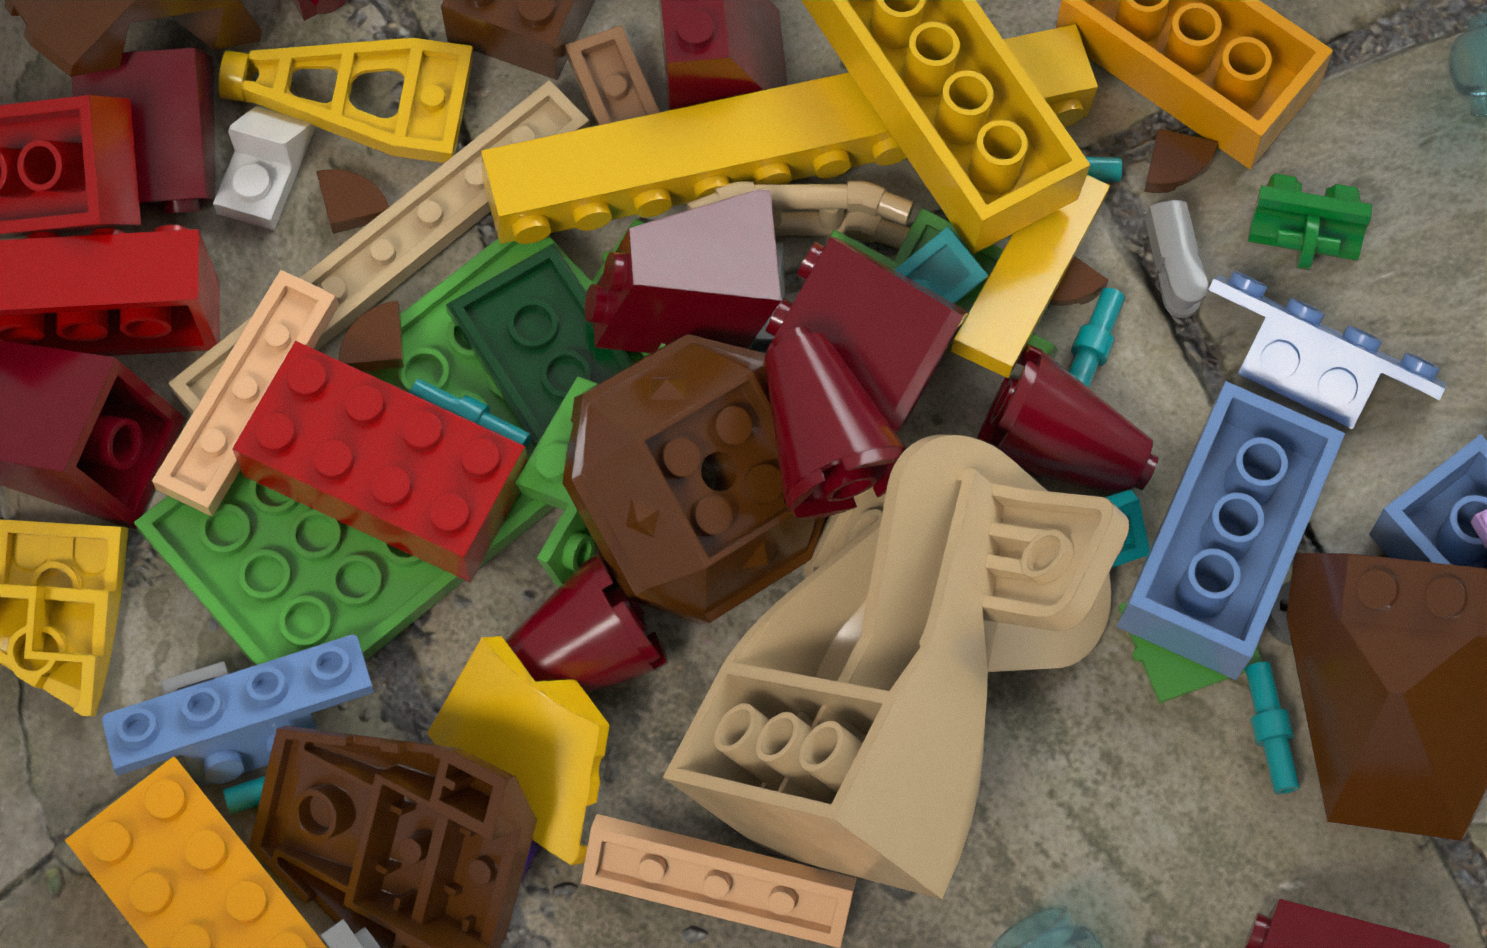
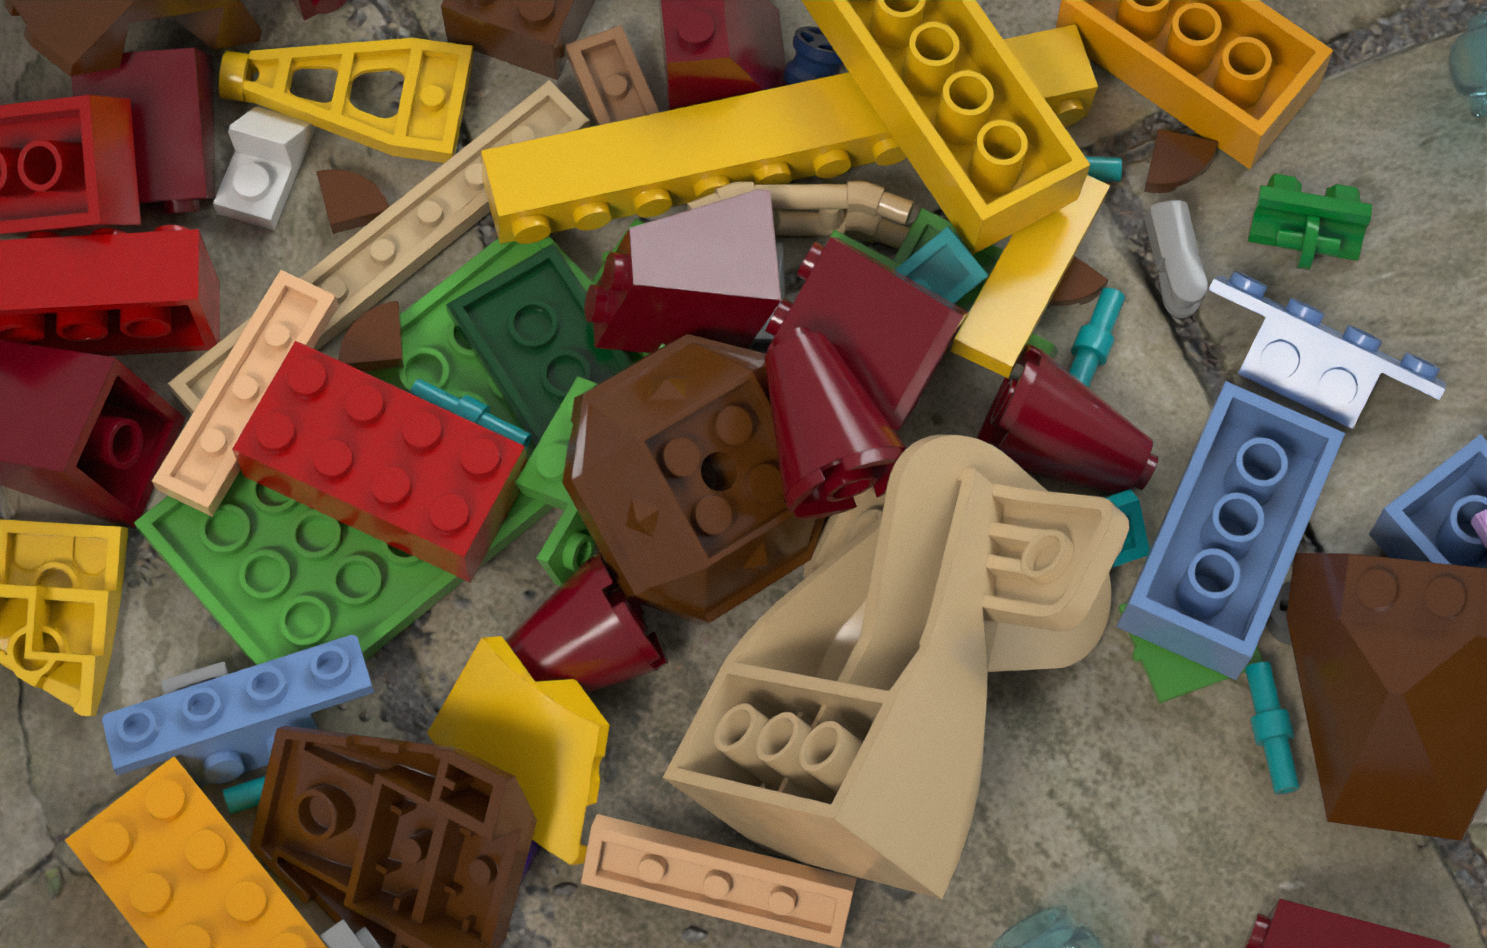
none -> dark blue wheel [783,26,843,85]

